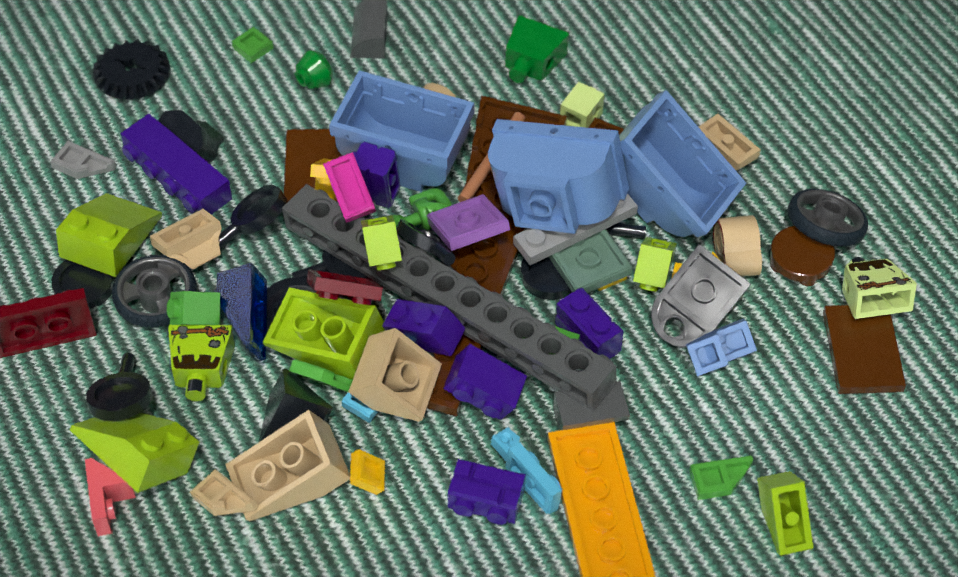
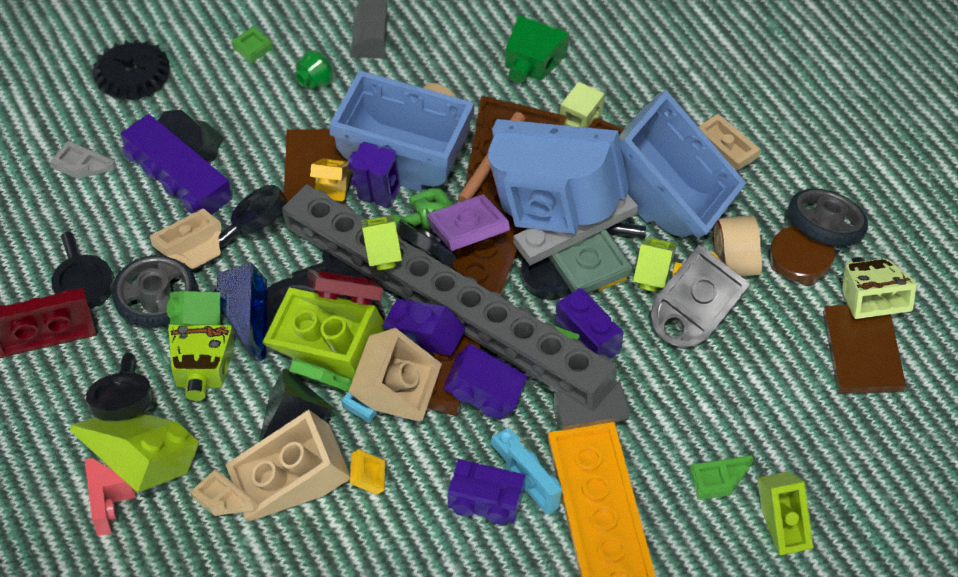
lime slope [56,193,162,277] -> none
dark pink tile [323,152,376,223] -> none
medium blue slope [686,318,757,376] -> none

